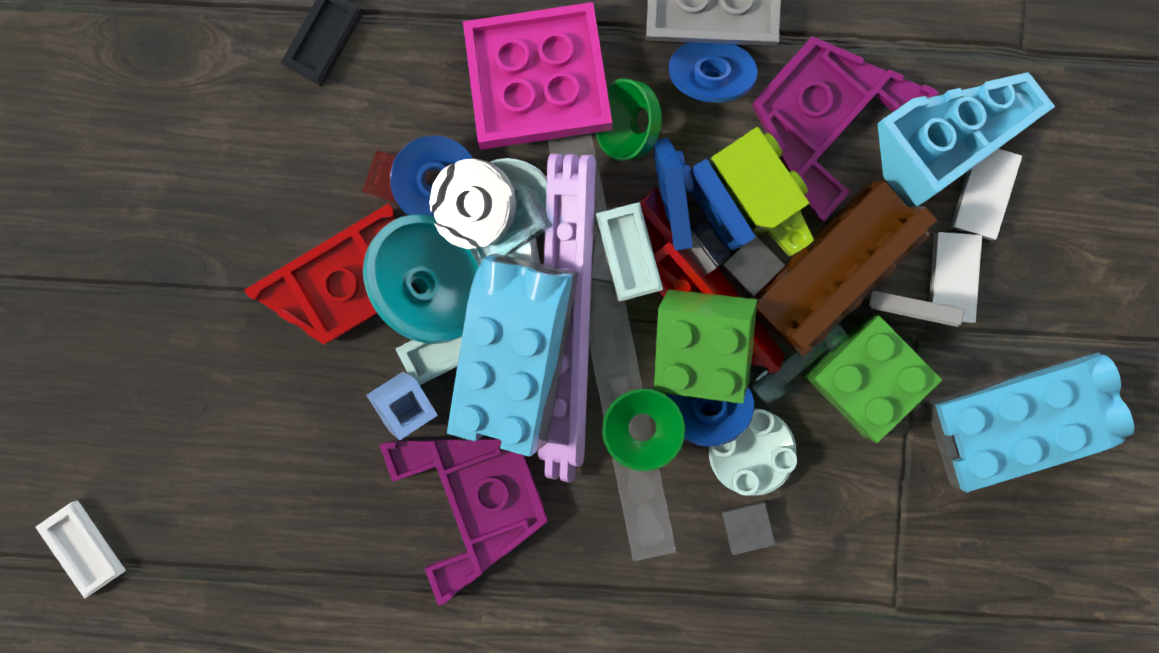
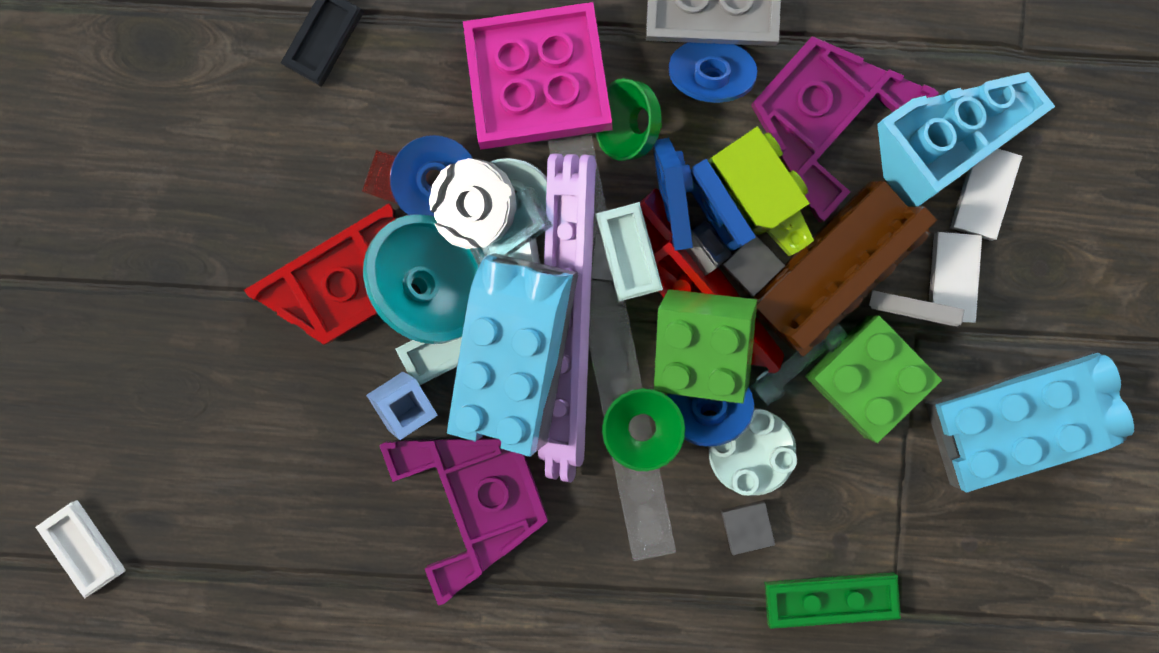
none -> green tile [764,572,901,629]

